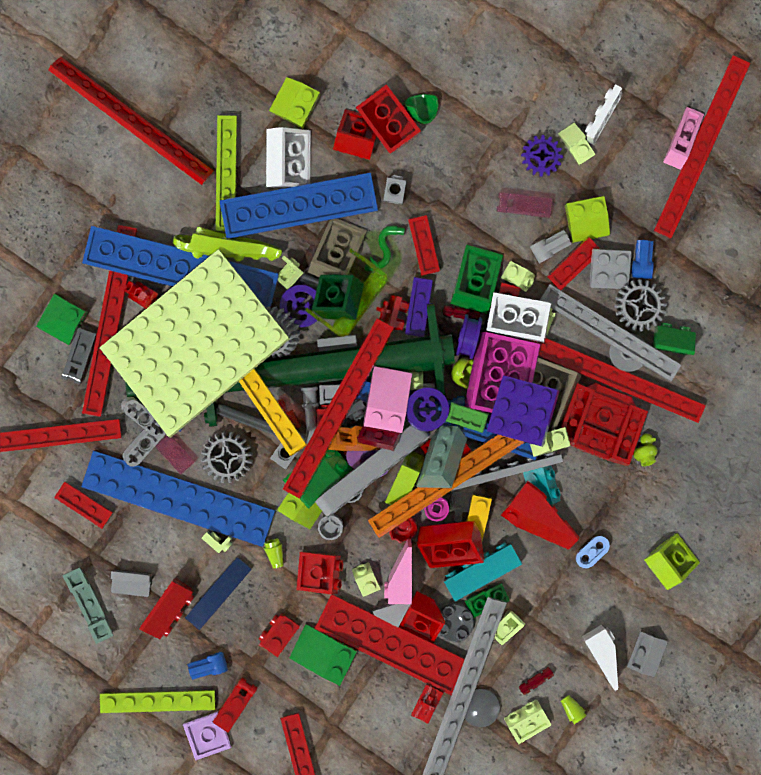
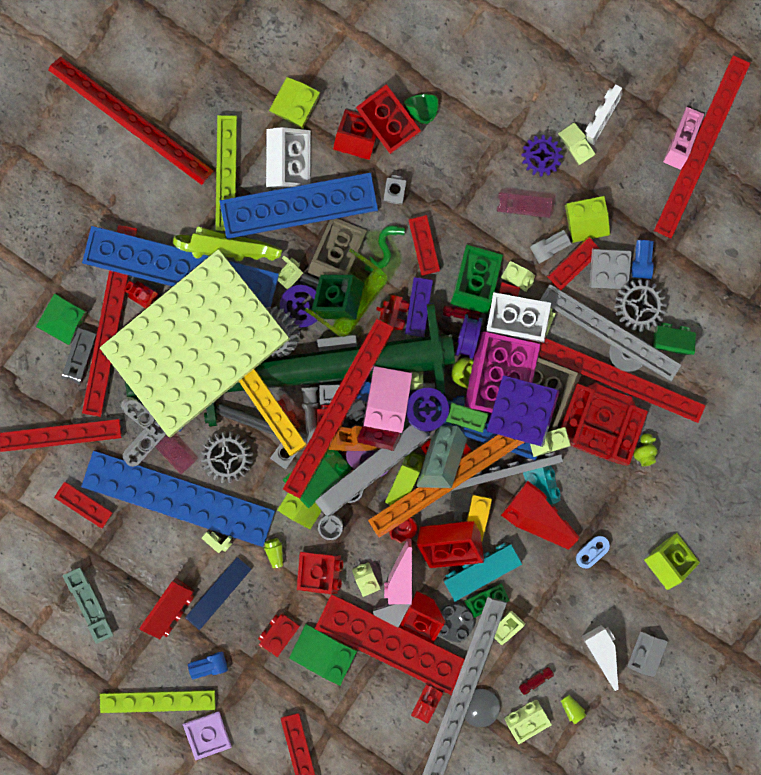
light grey panel [111,570,152,597] -> none
red plate [212,677,258,733] -> none
dark pink wheel [424,497,449,521] -> none

